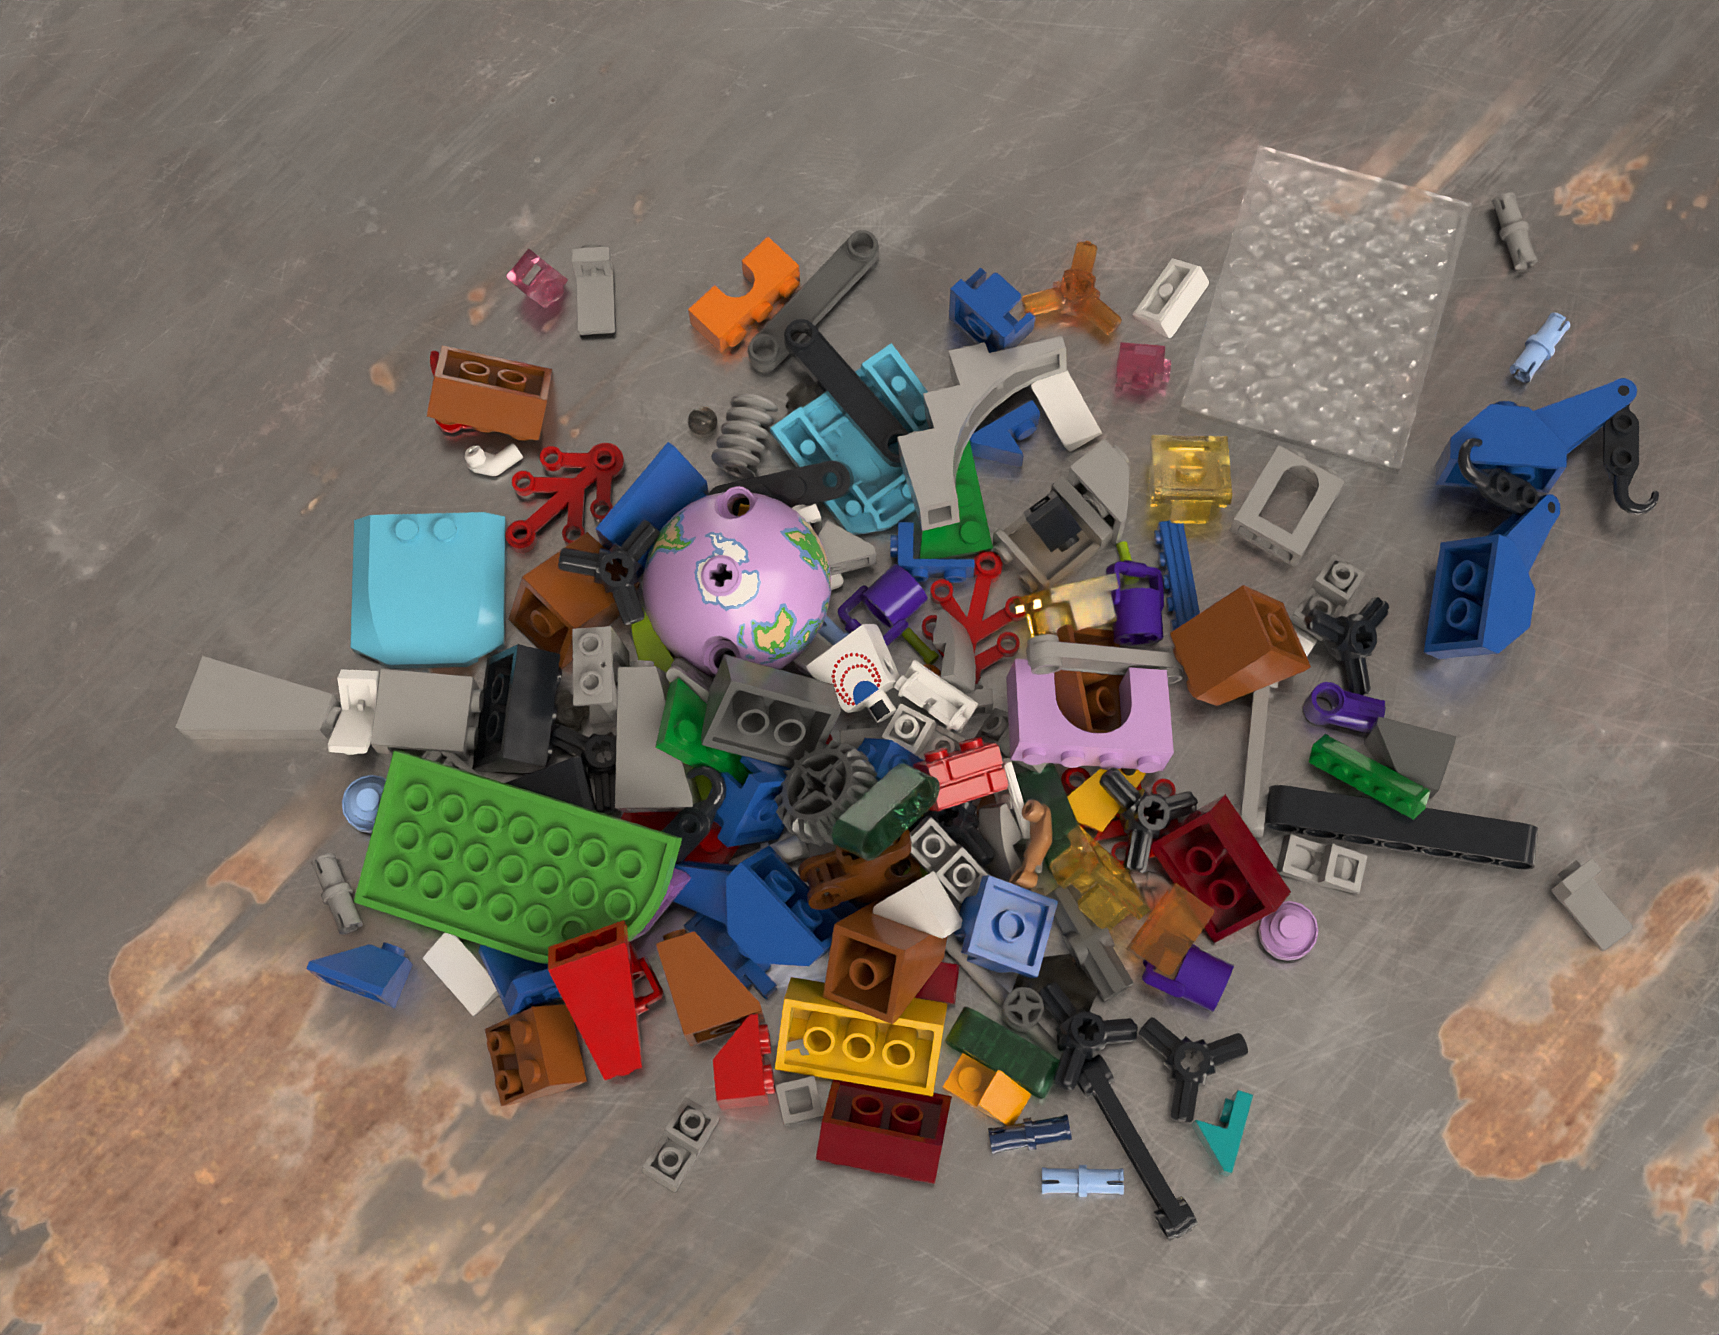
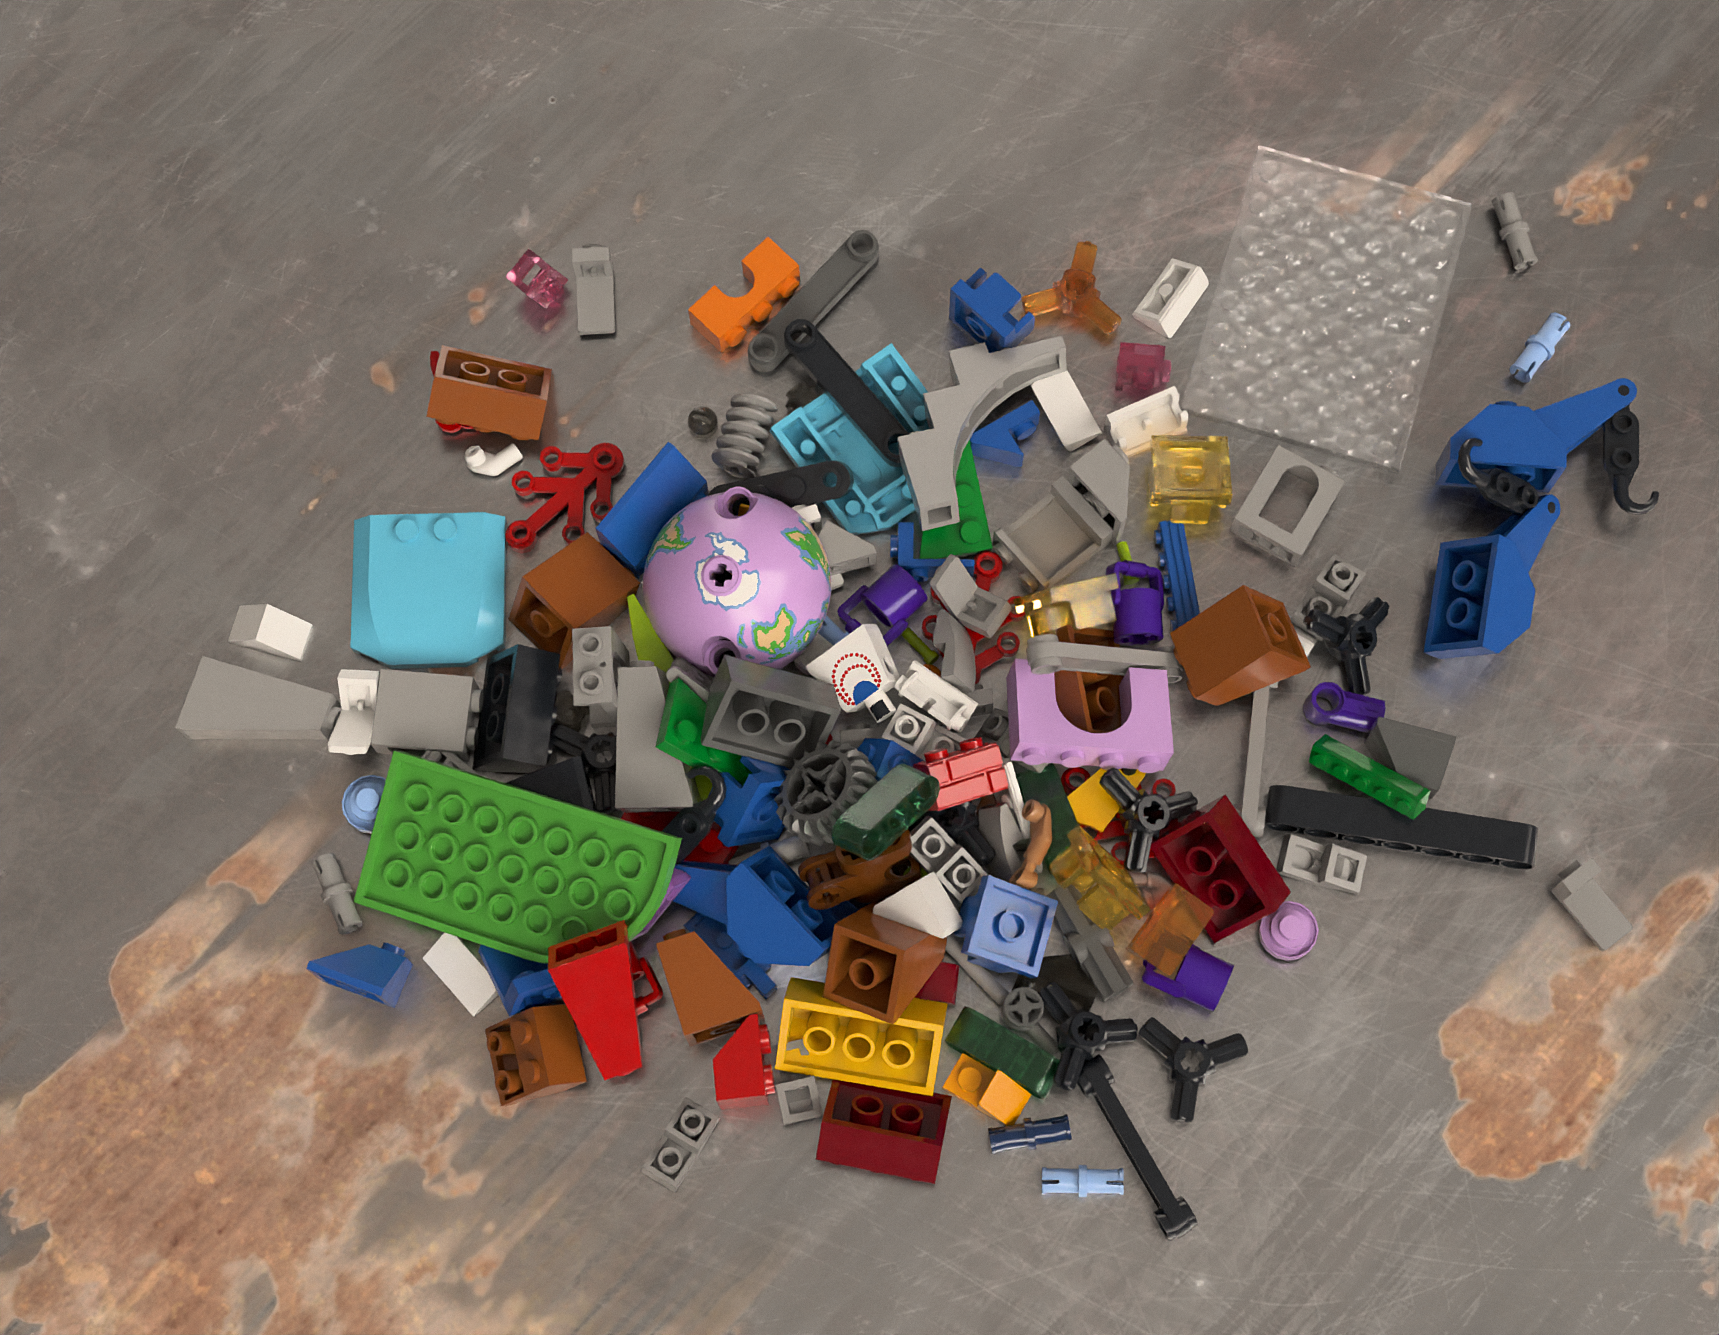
black bush [558,520,660,625] -> none
black slope [1023,490,1082,553] -> none
teal slope [1191,1090,1253,1177] -> none
none -> white slope [228,604,313,662]
none -> light grey bracket [930,554,1012,639]
none -> white hinge [1103,386,1188,458]

